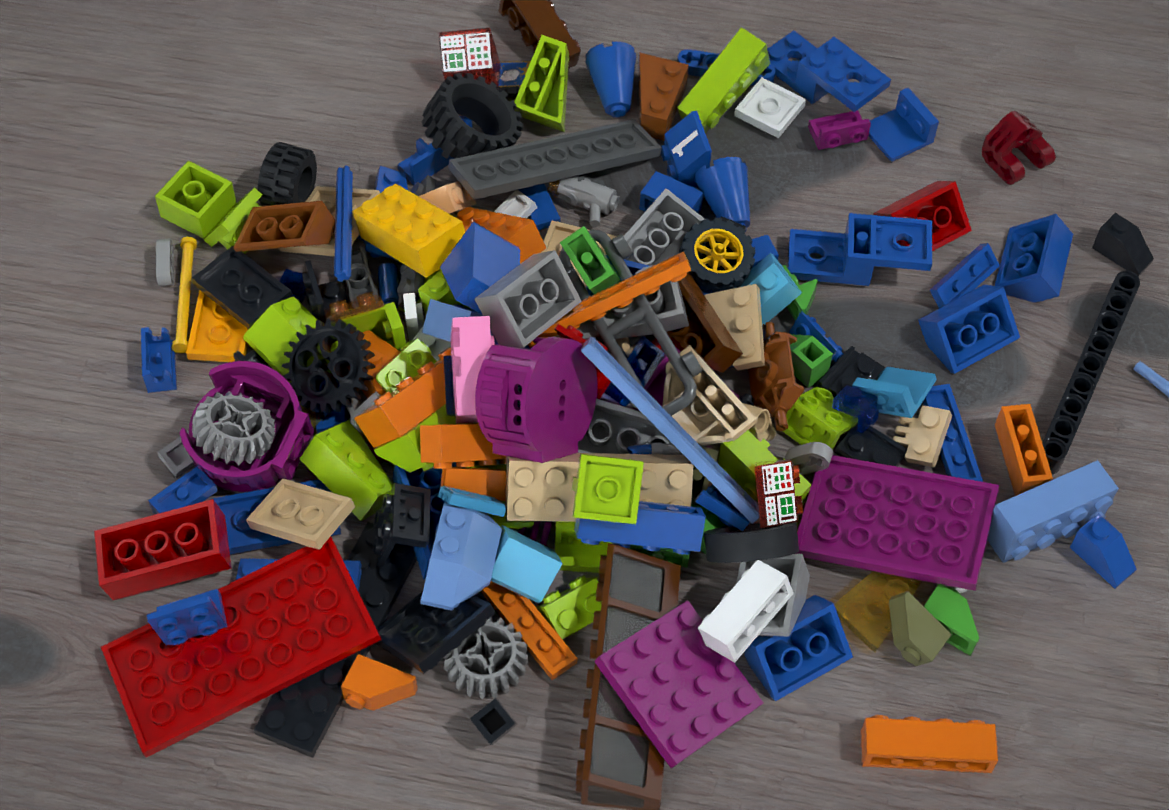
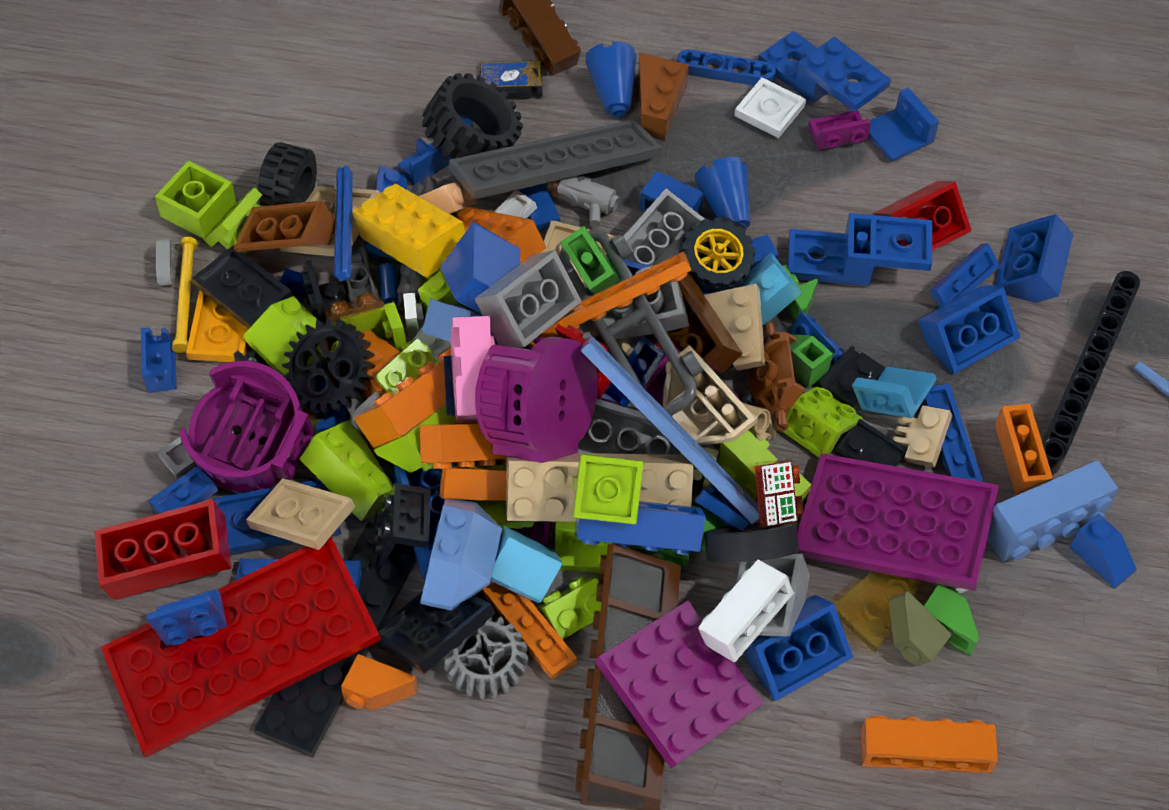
light grey gear [192,391,275,466] -> none
dark azure tile [438,485,507,517] -> none
slope [439,28,501,87] -> none
black brick [470,698,518,745] -> none
lime wedge [514,35,569,132] -> none
piece [626,442,683,455] -> none
blue slope [661,111,712,188] -> none
lime wedge [677,27,770,133] -> none
light grey beam [785,442,833,475] -> none
clear blue bracket [832,385,879,433] -> none
dark red piece [982,111,1056,185] -> none
black slope [1092,212,1154,277] -> none

